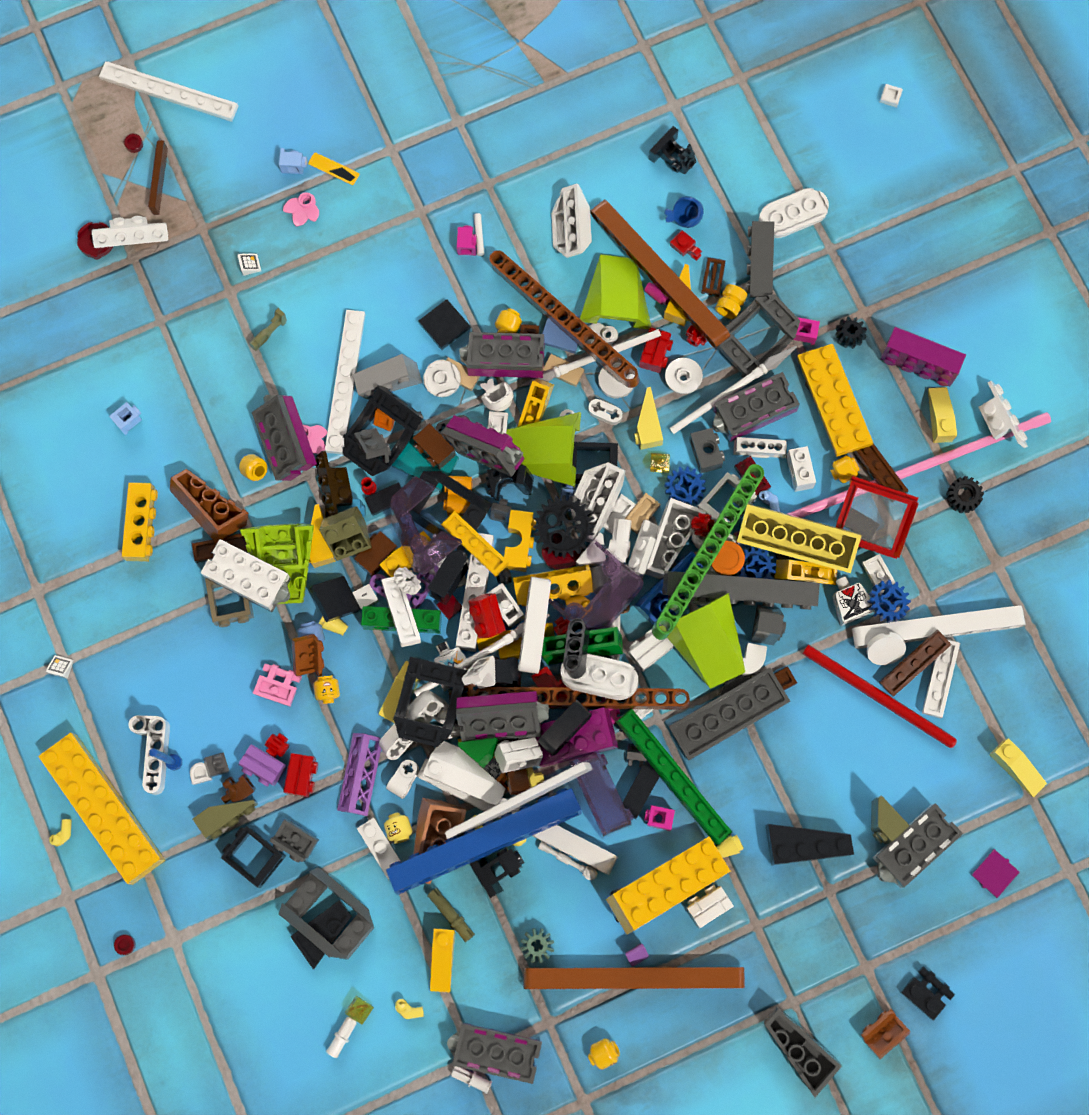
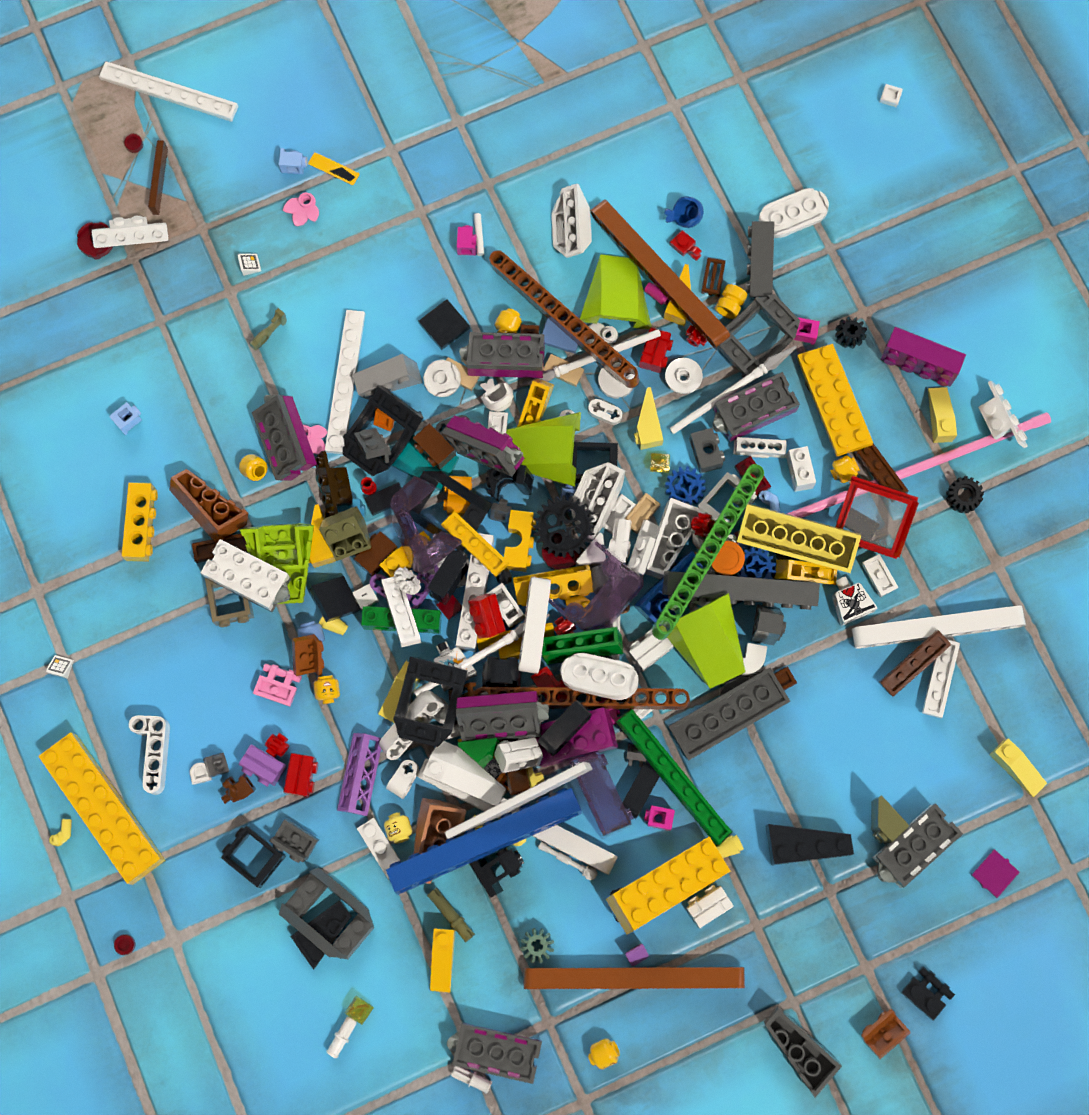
blue piece [149,748,183,770] -> none
olive slope [193,800,258,840] -> none
light yellow arm [395,999,424,1019] -> none
white slope [461,656,495,689] -> none
black beam [563,618,590,679] -> none
black tile [649,126,696,174] -> none
red piece [802,644,957,748] -> none
white tile [866,632,906,665] -> none
blue gear [867,580,911,623] -> none

